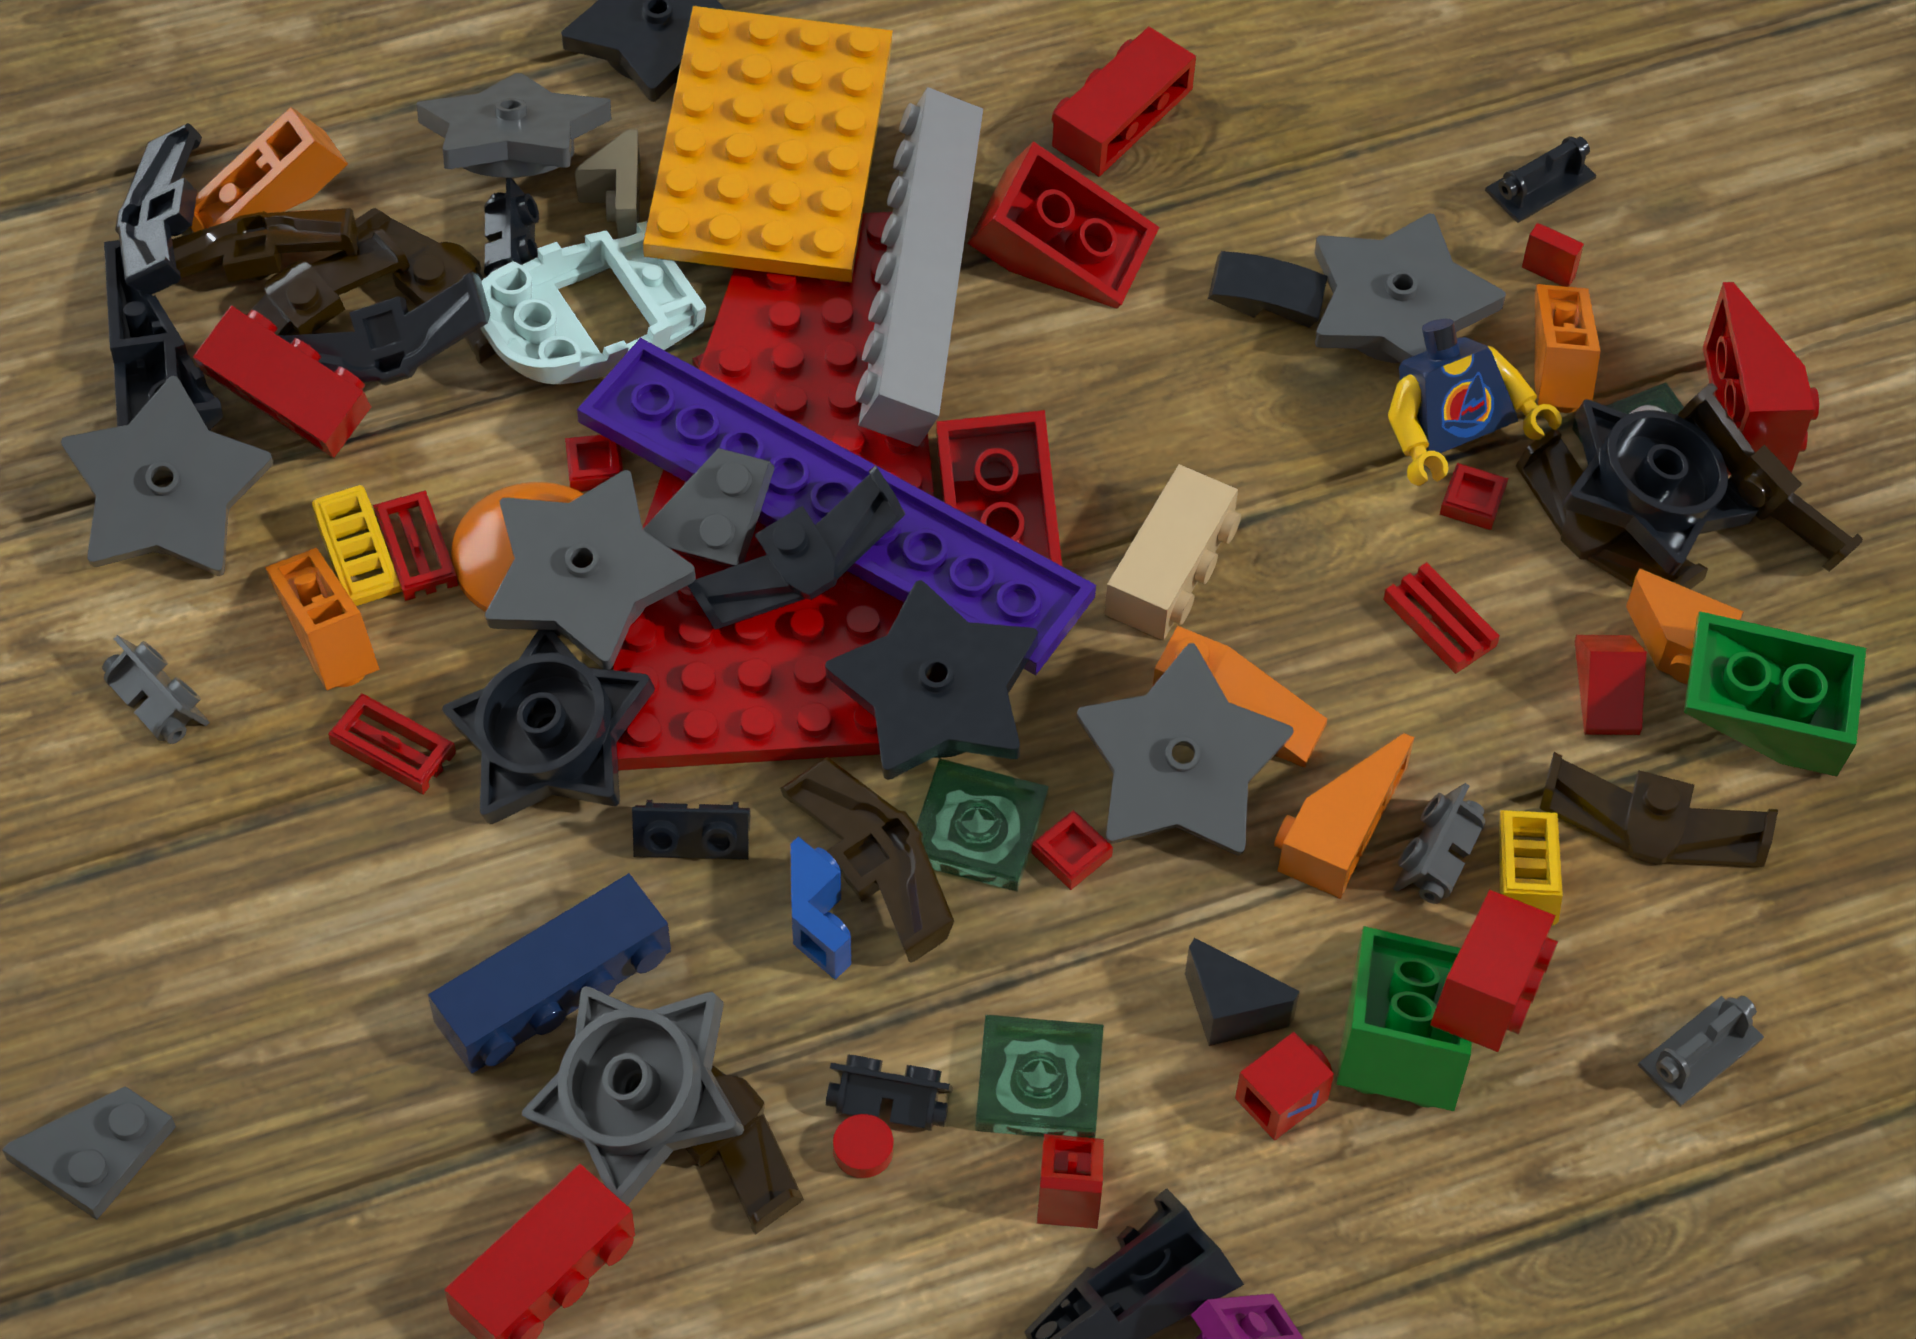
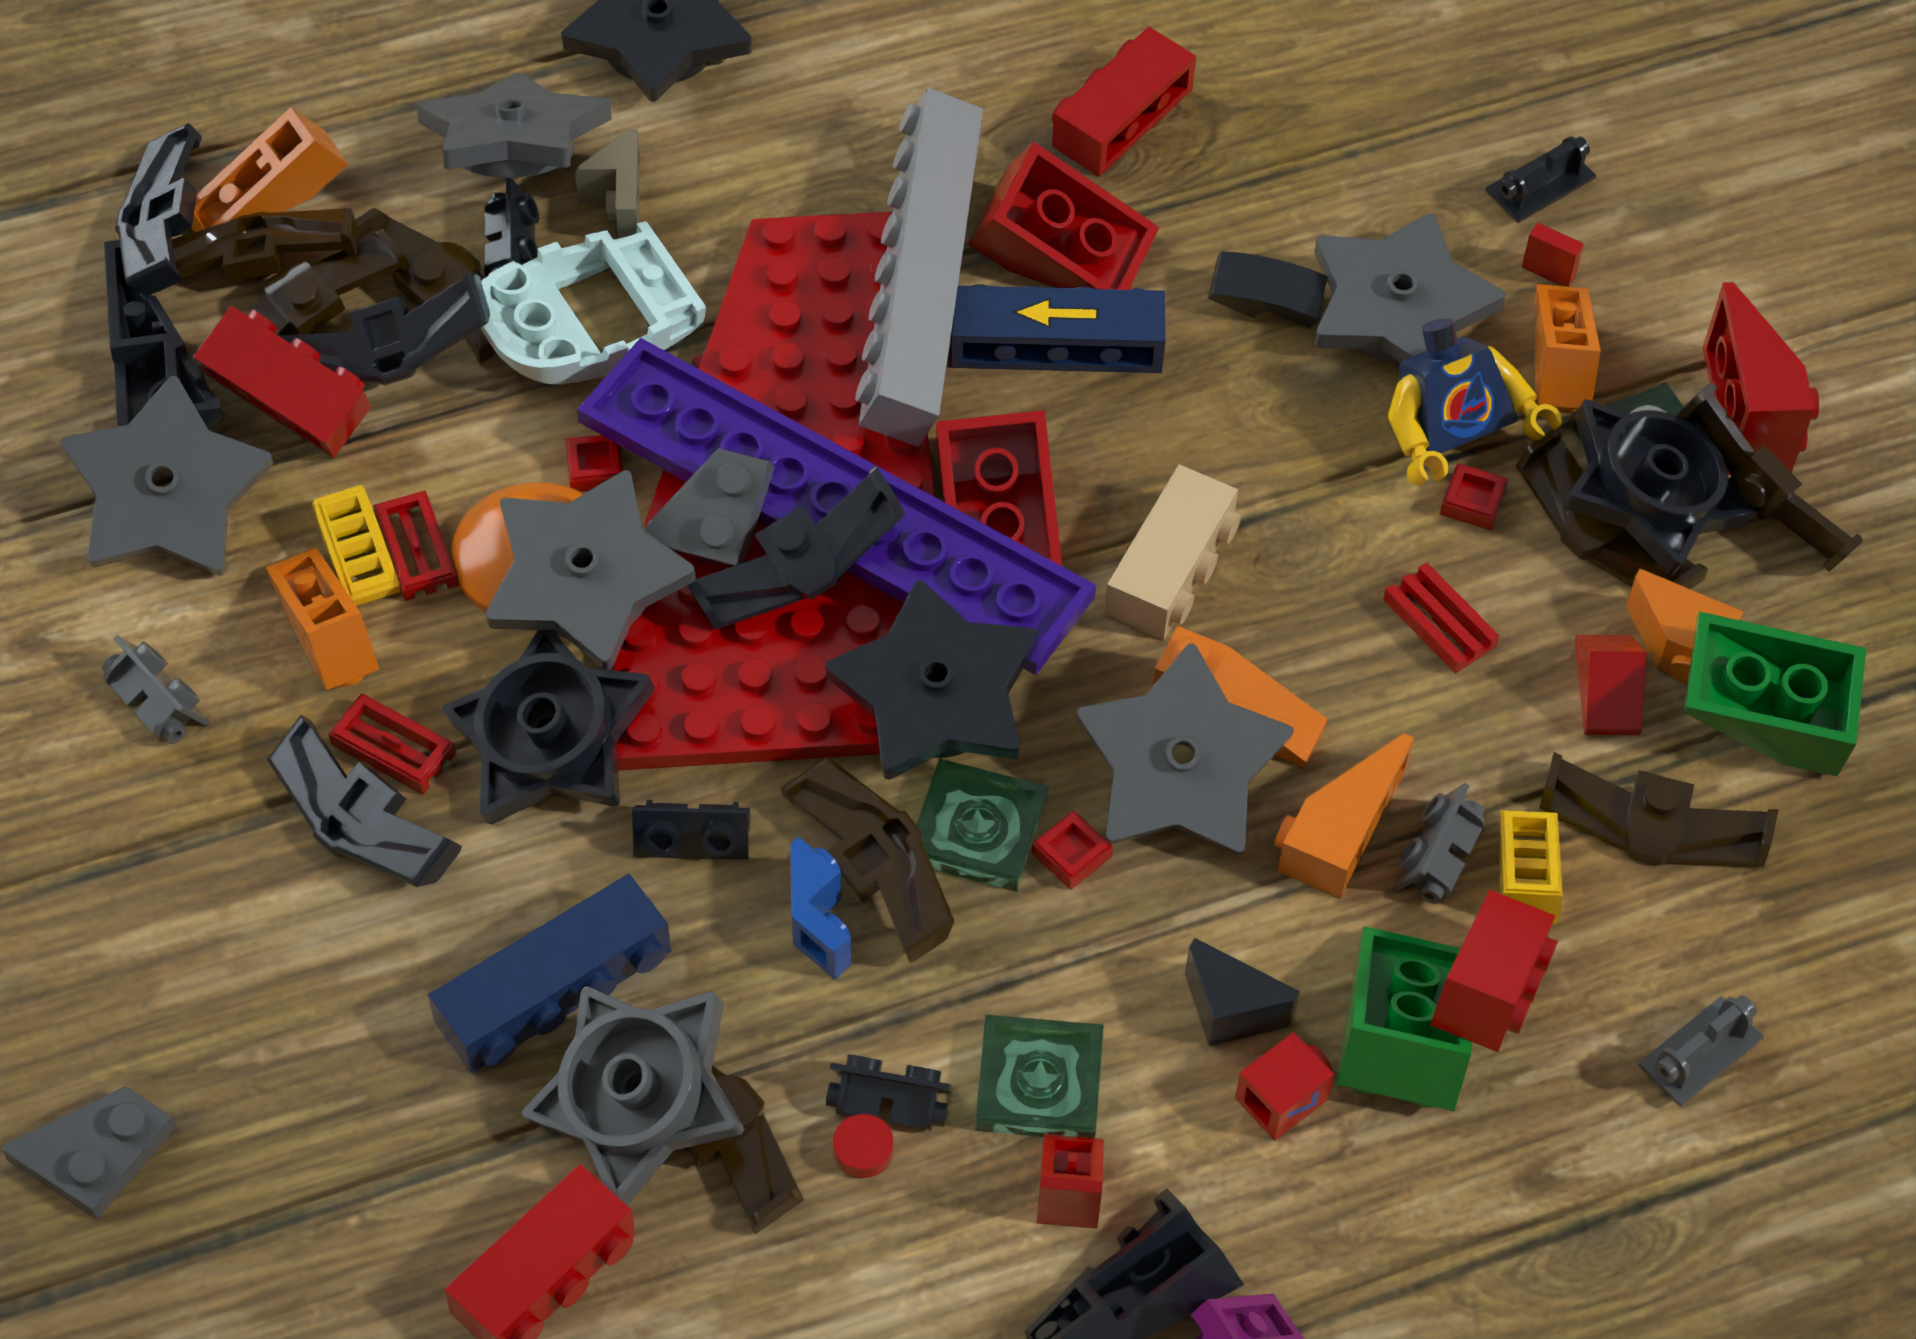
light orange plate [643,6,893,282] -> none
none -> black plate [267,715,462,887]
none -> dark blue brick [951,284,1166,373]

